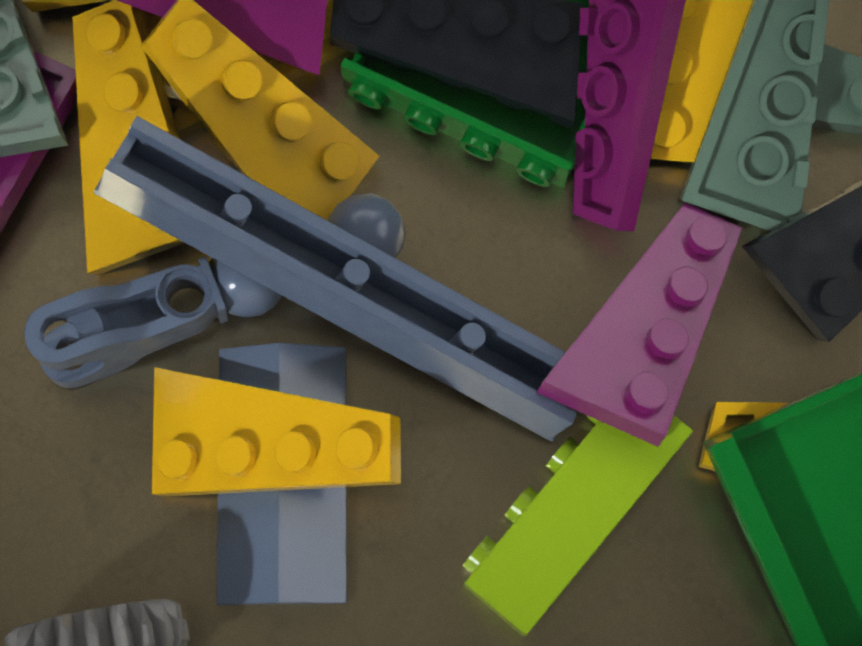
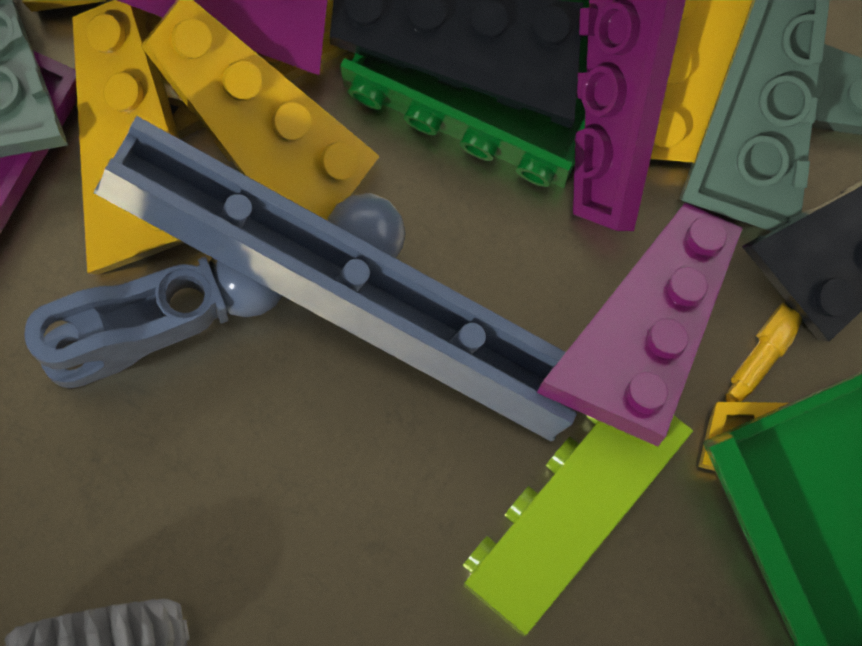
yellow wing [152,367,401,497] -> none
sand blue slope [217,342,347,605] -> none
none -> yellow piece [725,303,802,402]

